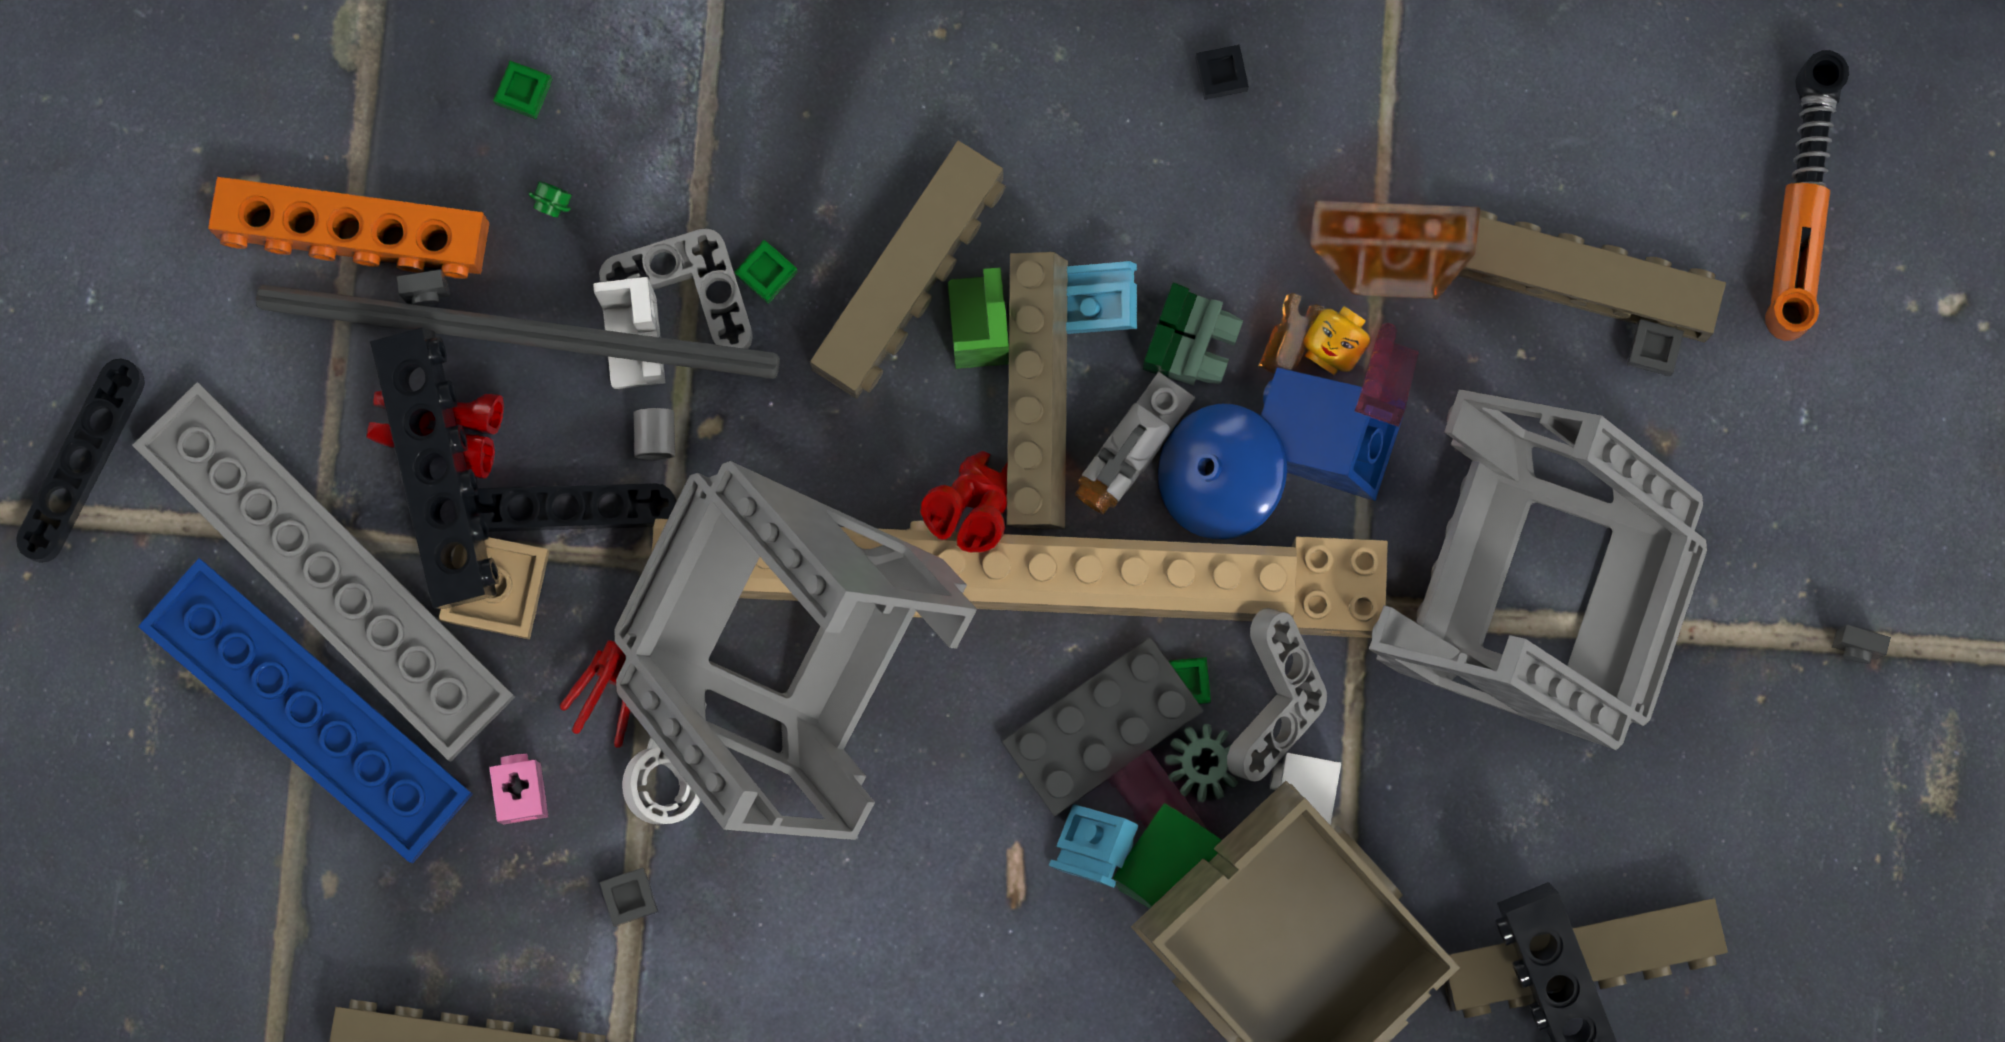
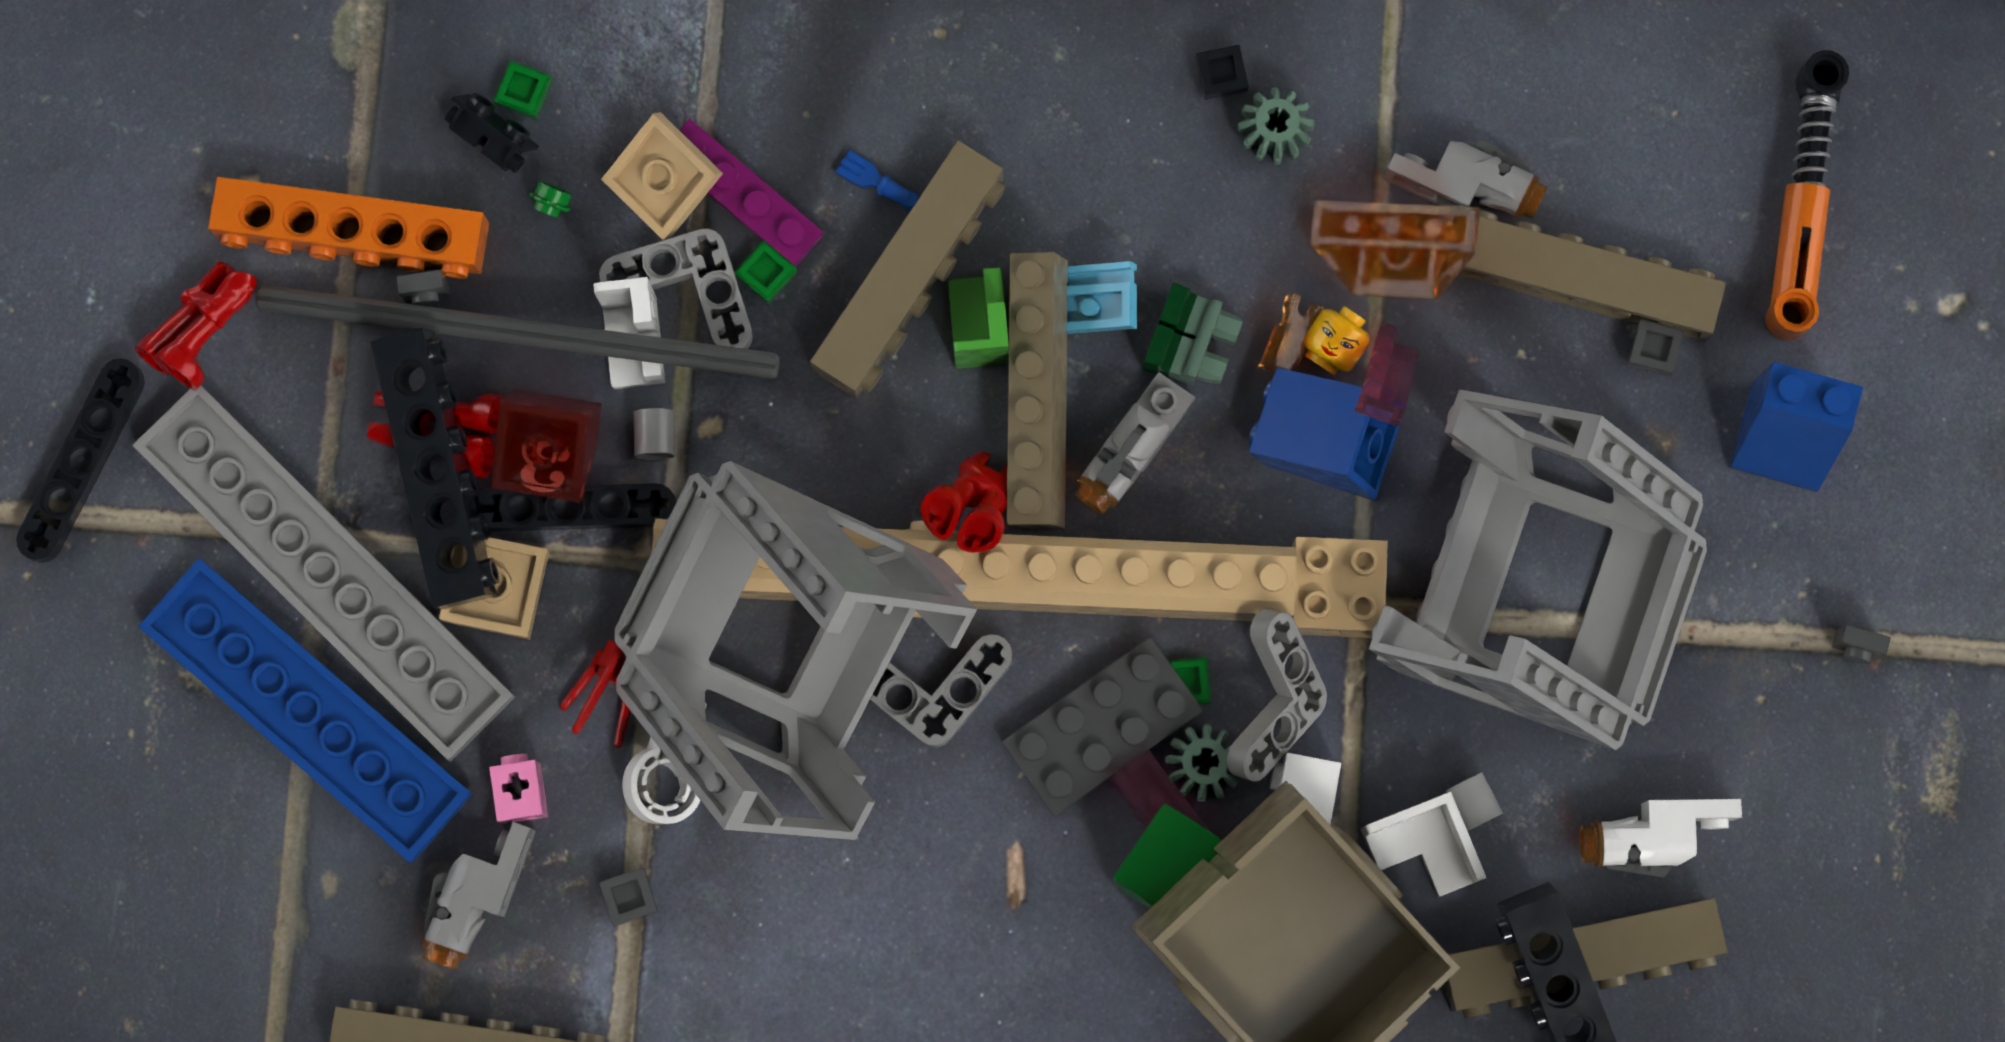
medium azure plate [1049,804,1138,888] -> none
blue dish [1158,404,1287,540] -> none
none -> red piece [135,261,257,391]
none -> light grey plate [422,822,536,970]
none -> black hinge [445,93,539,173]
none -> clear red slope [492,389,602,502]
none -> tan plate [601,112,723,240]
none -> magenta plate [679,118,824,267]
none -> blue piece [834,150,920,212]
none -> light grey beam [869,634,1012,748]
none -> sand green gear [1238,87,1315,165]
none -> white panel [1360,792,1486,898]
none -> light grey plate [1383,139,1548,219]
none -> light grey beam [1446,772,1503,831]
none -> white plate [1579,799,1742,878]
none -> blue slope [1729,362,1863,492]

